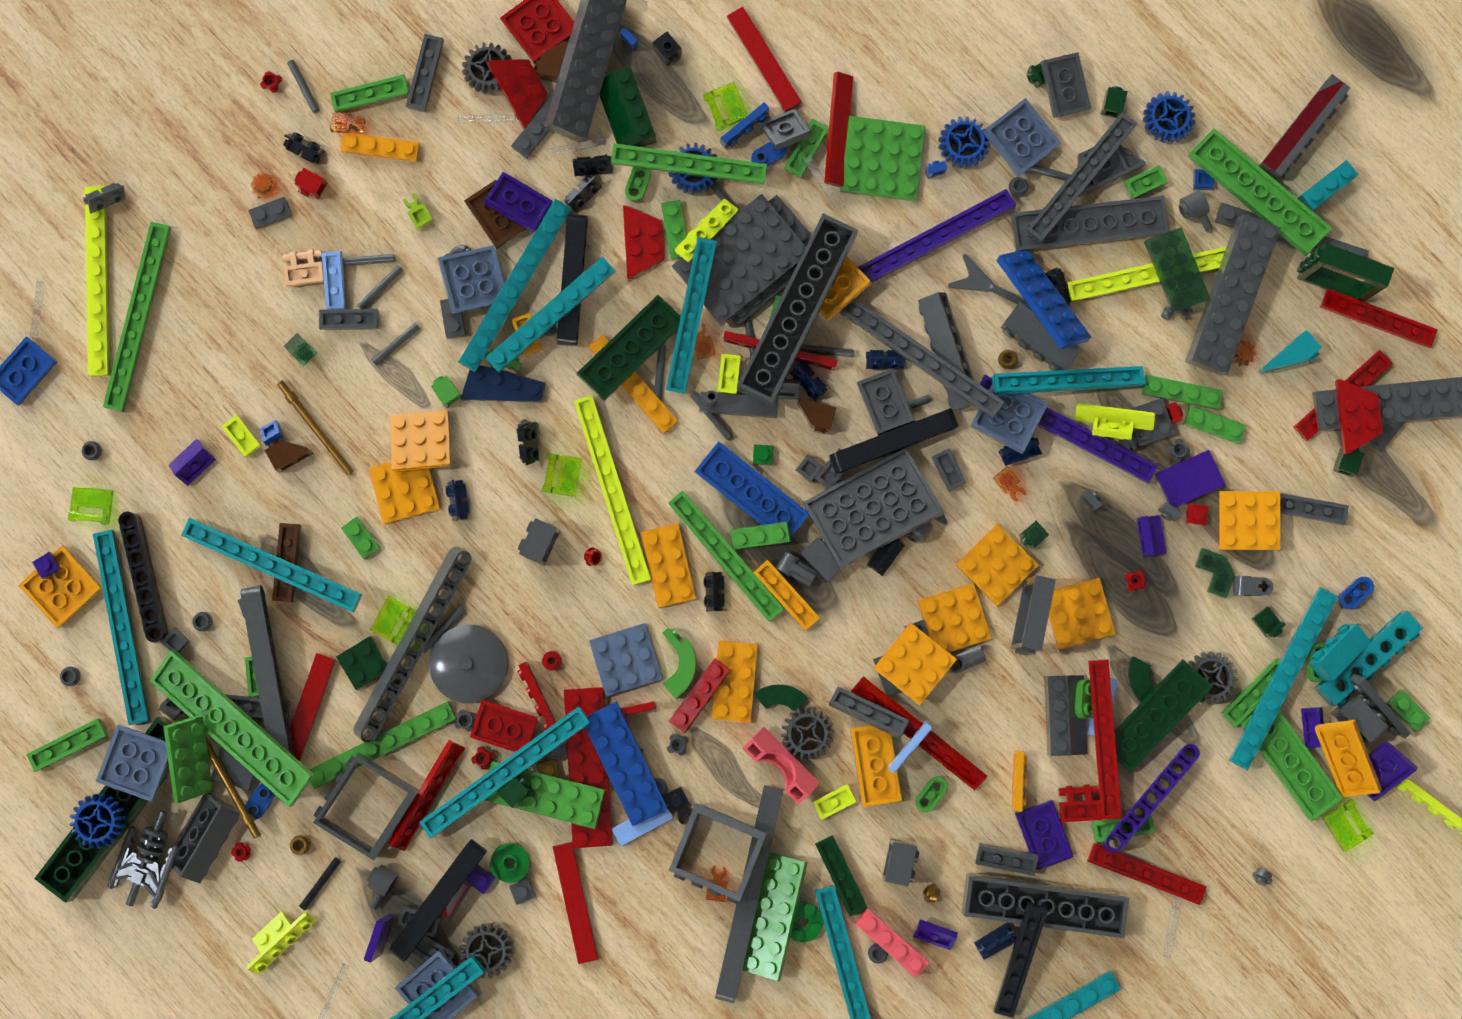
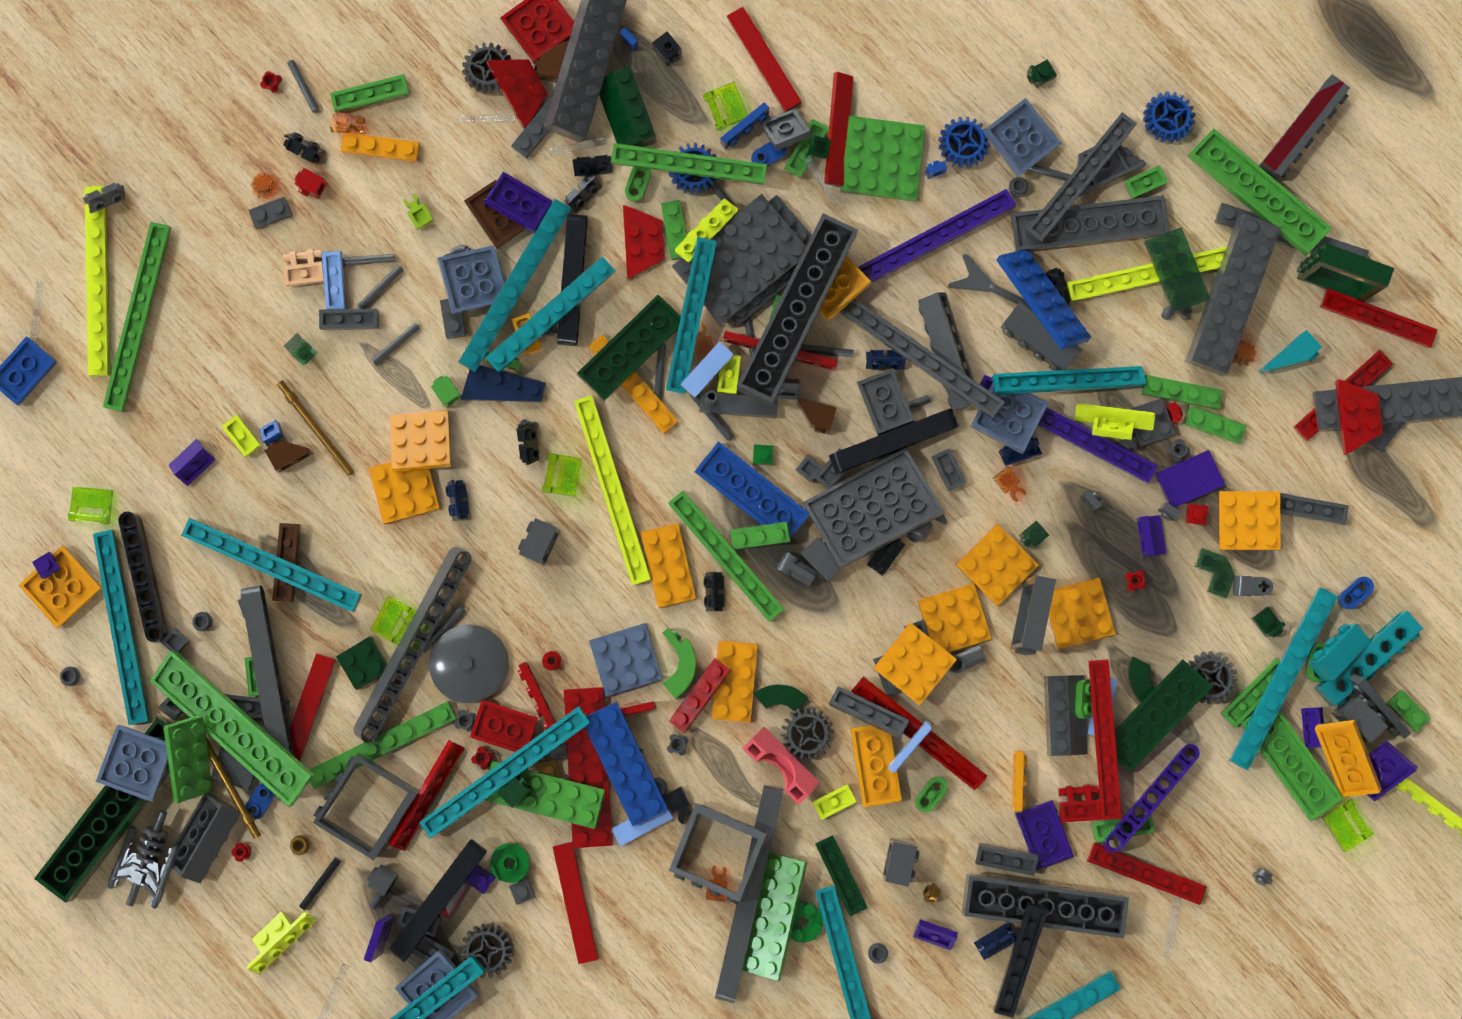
bright green plate [26,718,108,772] -> none
blue gear [69,794,126,849] -> none
dark grey plate [82,441,102,461] -> none
bright green plate [341,516,380,559] -> none
dark grey plate [406,34,444,112] -> none
red plate [584,547,602,566] -> none
light orange plate [753,560,820,631] -> none
dark blue hinge [790,362,828,402] -> none
coral arch [854,908,929,978] -> none
pearl gold plate [998,350,1018,369] -> none
dark grey plate [1040,52,1091,118] -> none
dark green brick [1100,86,1128,118] -> none
dark grey piece [1179,190,1213,232] -> none
blue tile [1193,169,1214,191] -> none
teal brick [1297,160,1359,211] -> none
dark green brick [1333,448,1364,477] -> none
none -> light blue tile [680,342,734,398]
none -> dark green plate [808,135,831,159]

